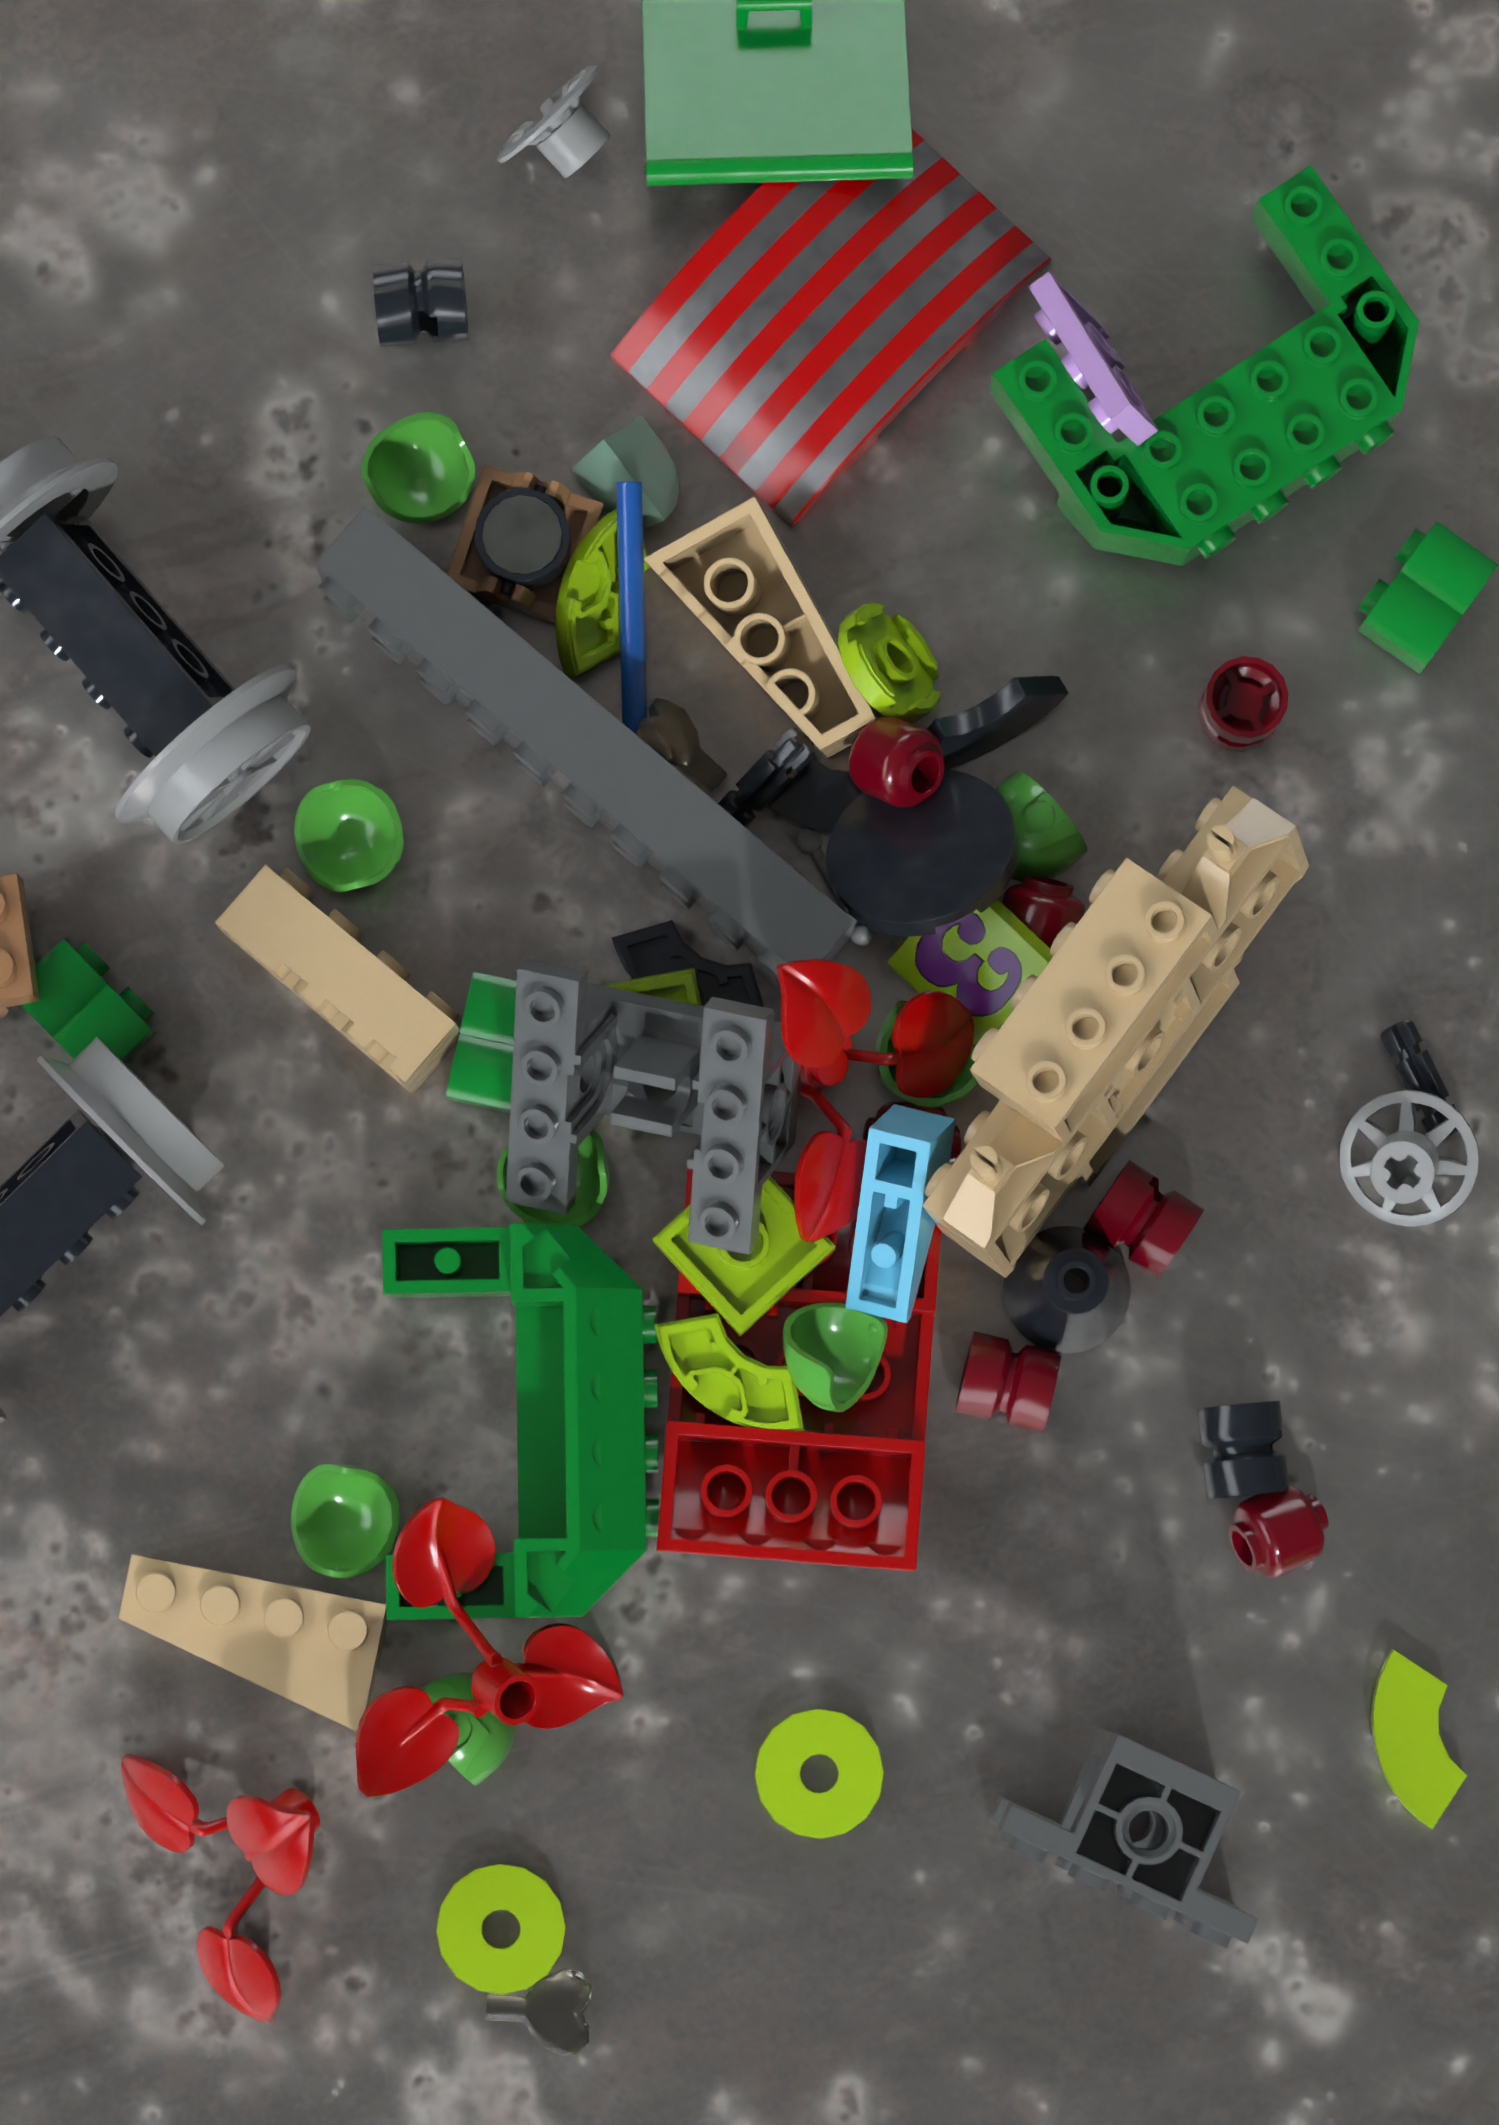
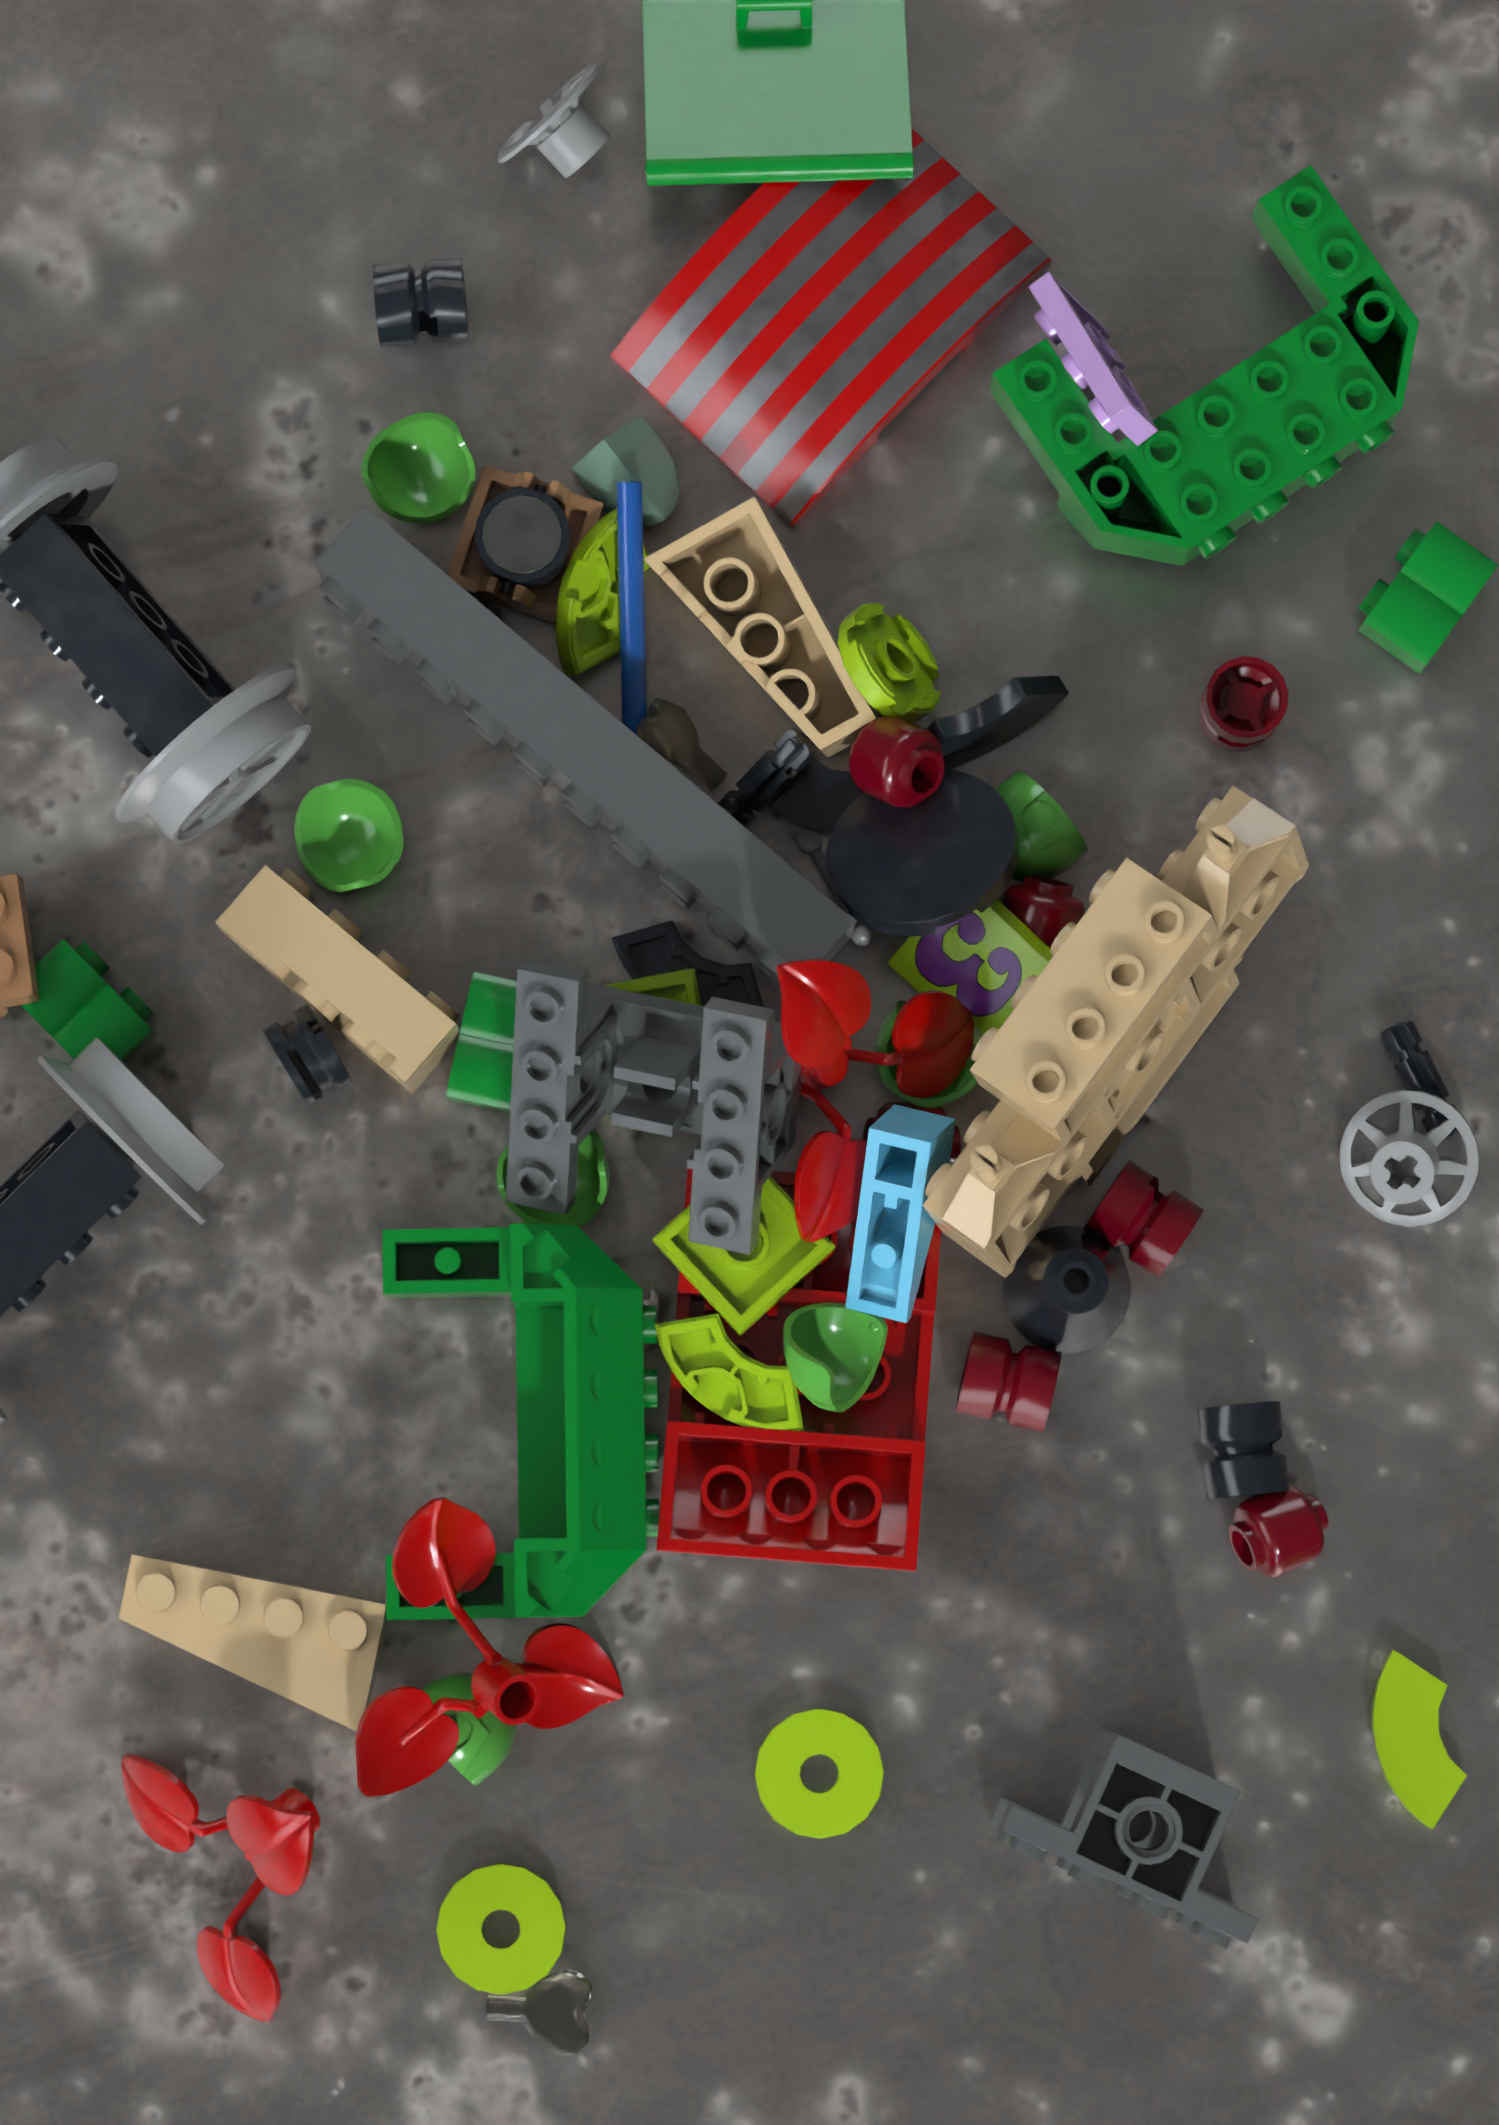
bright green helmet [291,1464,400,1578] -> none
none -> black wheel [263,1004,353,1107]

